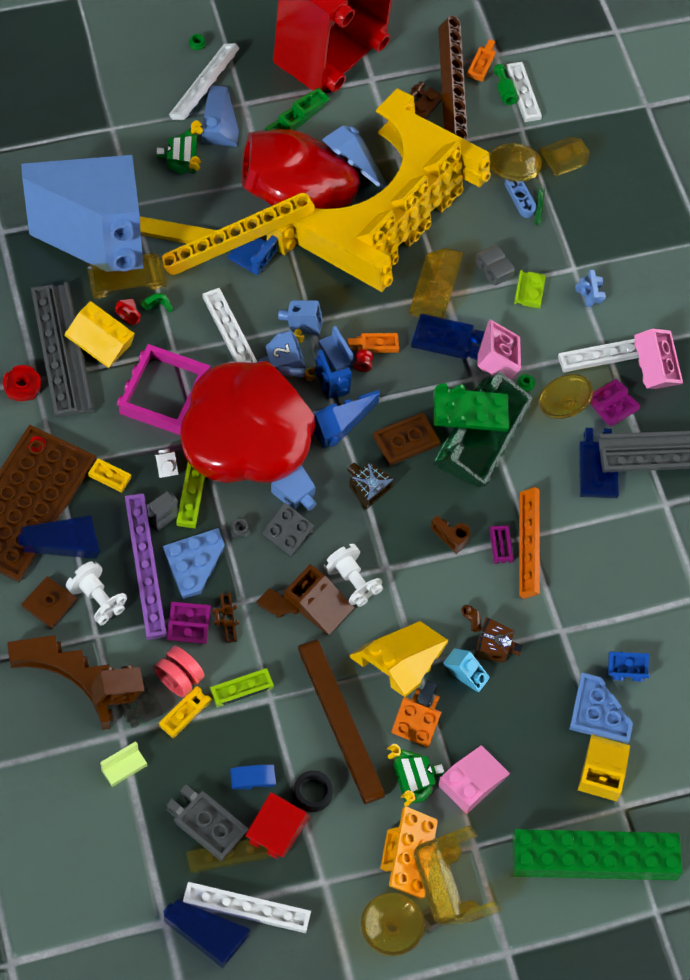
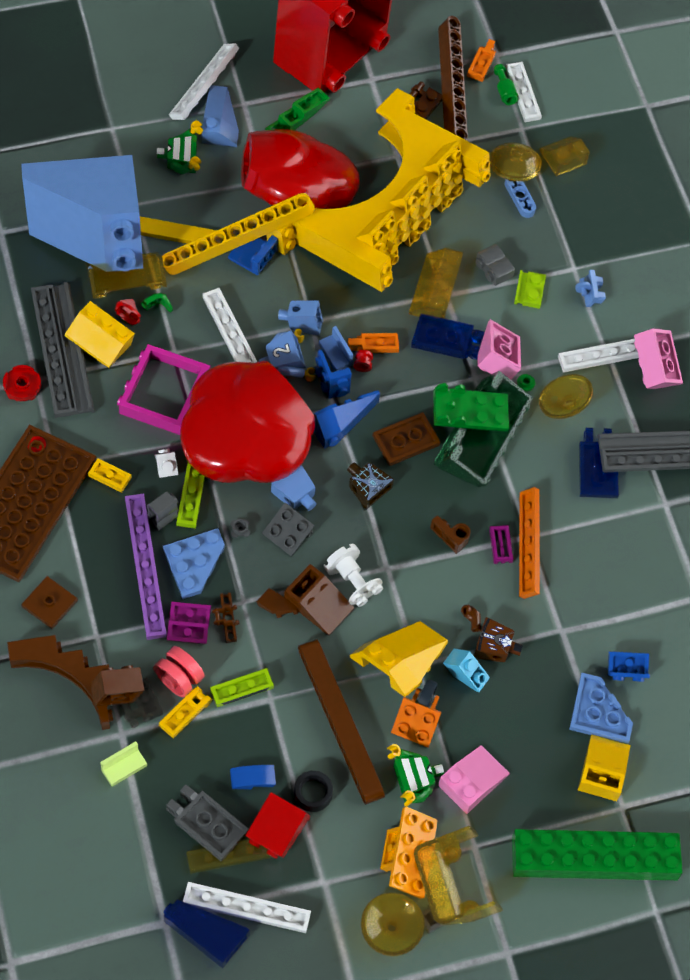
clear blue slope [18,515,100,559] -> none
white piece [66,561,127,625] -> none
green plate [189,34,206,50] -> none
medium blue wedge [323,126,388,188] -> none
green piece [534,185,545,228] -> none
magenta slope [587,379,640,427] -> none

